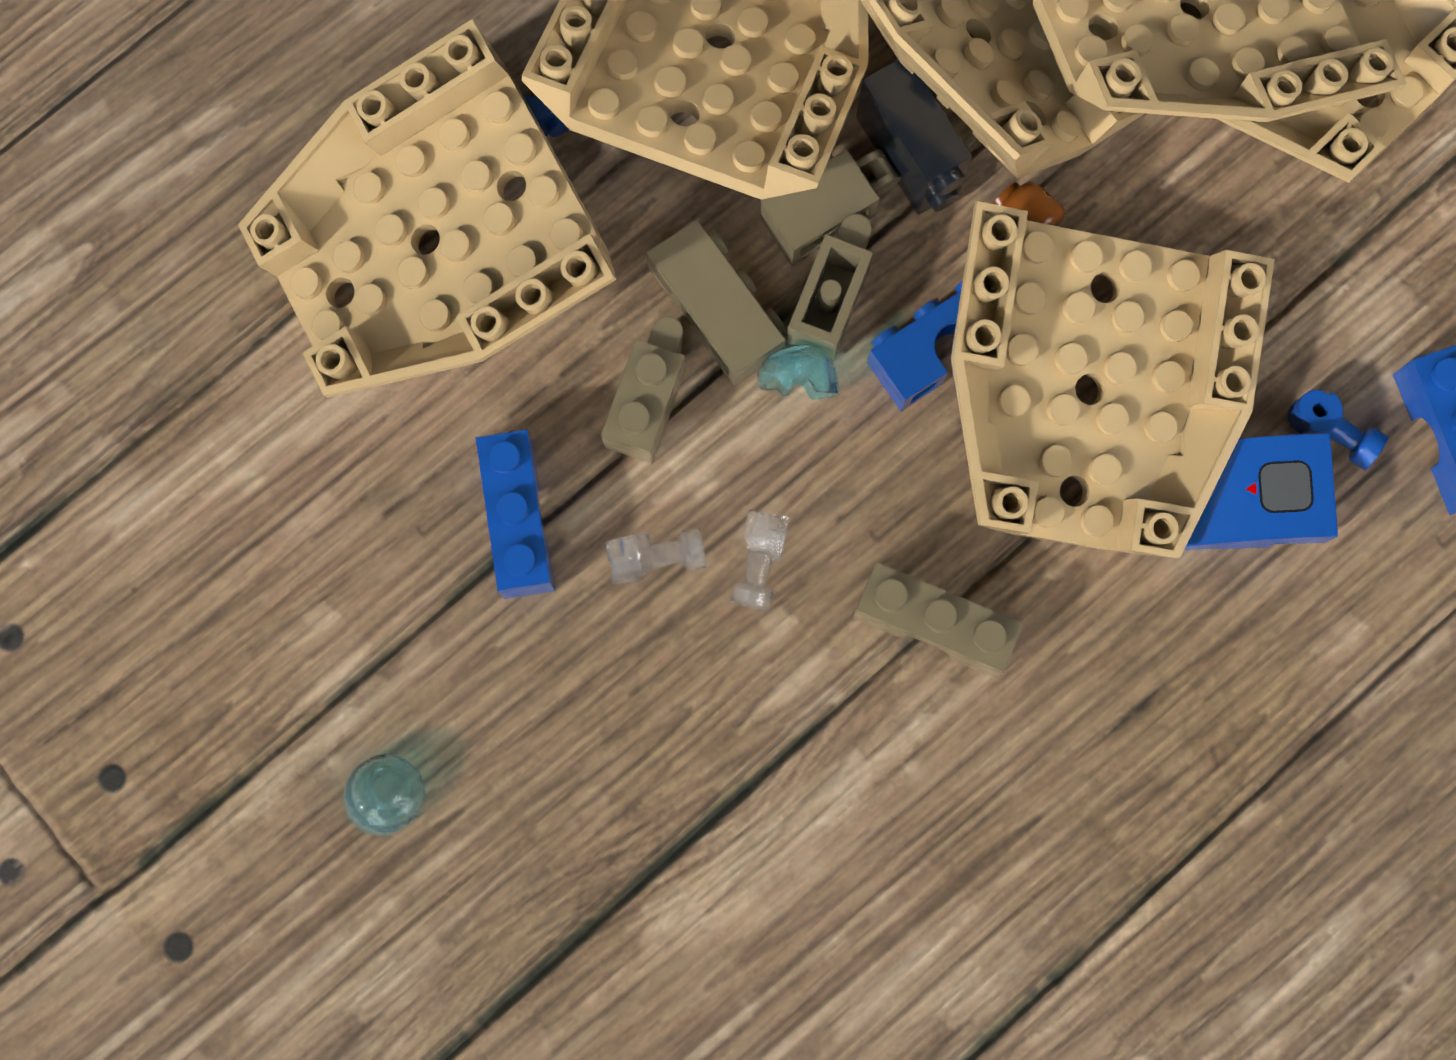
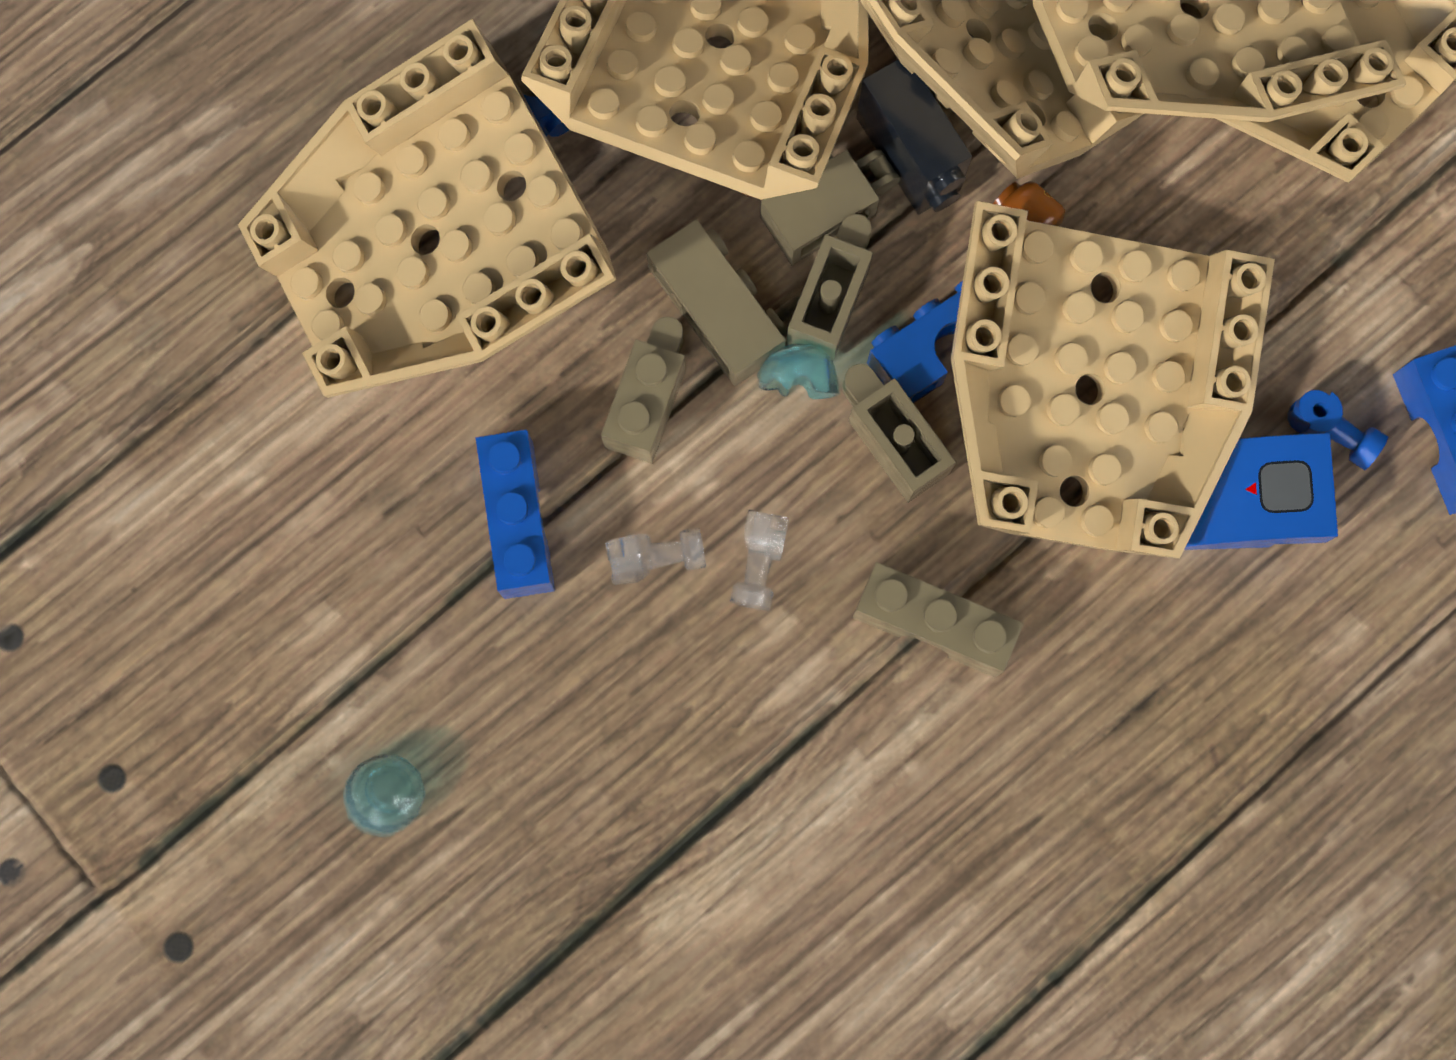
none -> dark tan brick [843,364,956,503]

